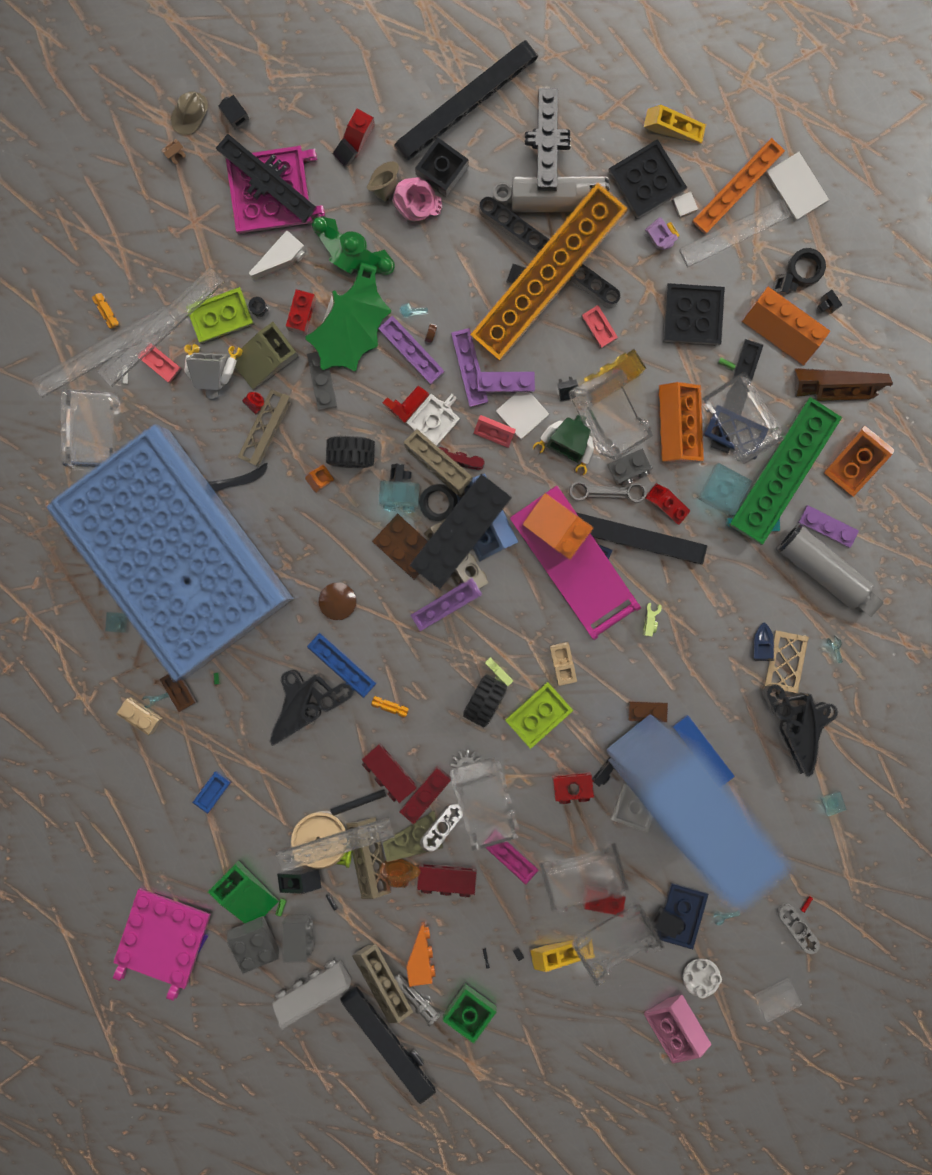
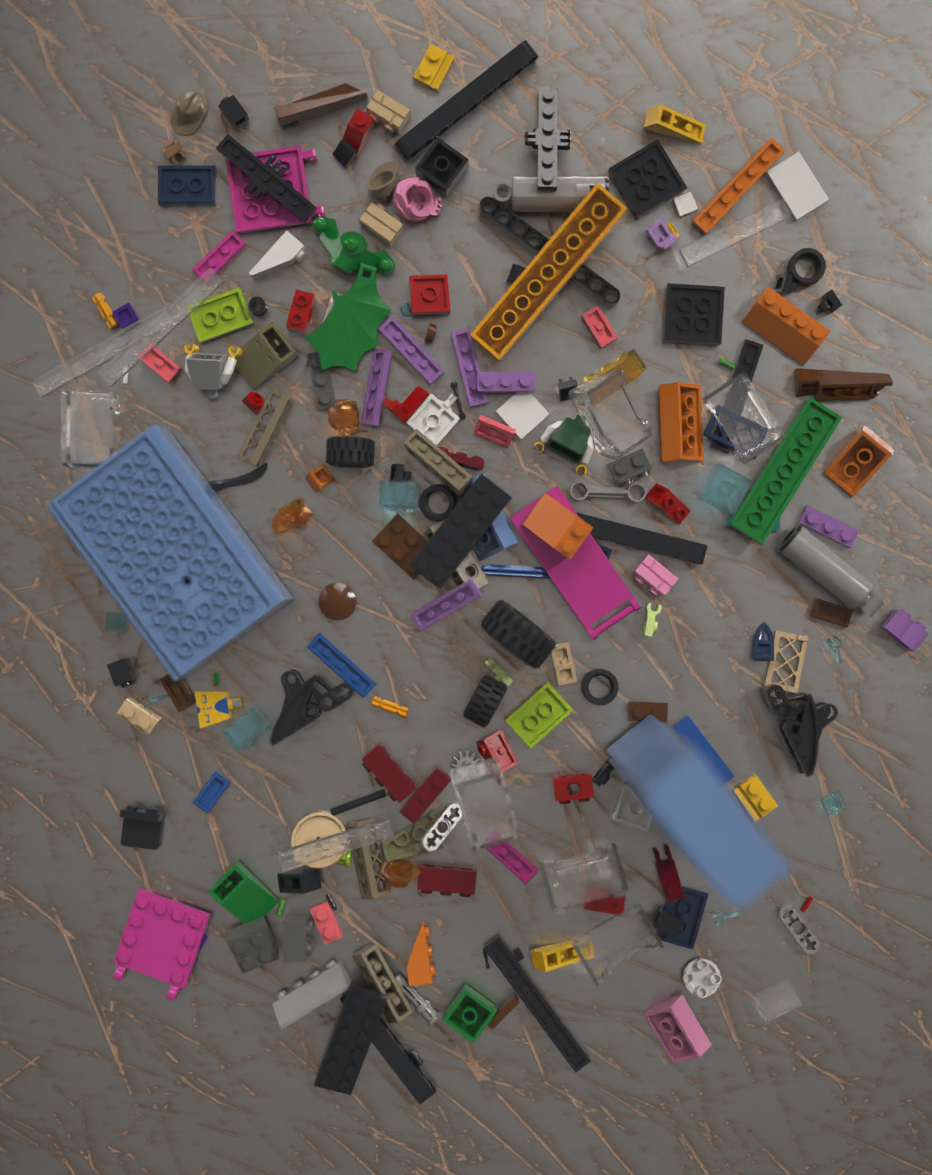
none -> black brick [107,658,137,688]
none -> dark purple plate [113,302,140,330]
none -> black bracket [120,805,164,850]
none -> dark blue tile [158,165,216,205]
none -> dark pink tile [192,230,247,285]
none -> yellow torso [195,691,242,728]
none -> clear light blue brick [223,705,273,751]
none -> clear orange piece [271,497,313,533]
none -> reddish brown wedge [274,83,368,126]
none -> coral plate [310,900,343,944]
none -> black plate [314,985,387,1095]
none -> clear orange hair [328,398,359,436]
none -> tan brick [359,203,404,247]
none -> medium lavender plate [361,349,392,426]
none -> tan brick [366,90,411,134]
none -> red plate [409,274,451,315]
none -> yellow plate [413,44,455,92]
none -> black hinge [450,381,466,420]
none -> bracket [476,729,519,776]
none -> black tyre [481,600,556,669]
none -> blue axle [482,564,551,579]
none -> black plate [483,935,591,1073]
none -> reddish brown tile [488,992,519,1029]
none -> black tyre [581,669,619,705]
none -> bright pink brick [632,554,678,597]
none -> dark red hinge [652,845,685,903]
none -> yellow plate [732,774,778,822]
none -> reddish brown tile [810,598,853,628]
none -> medium lavender brick [881,609,928,652]

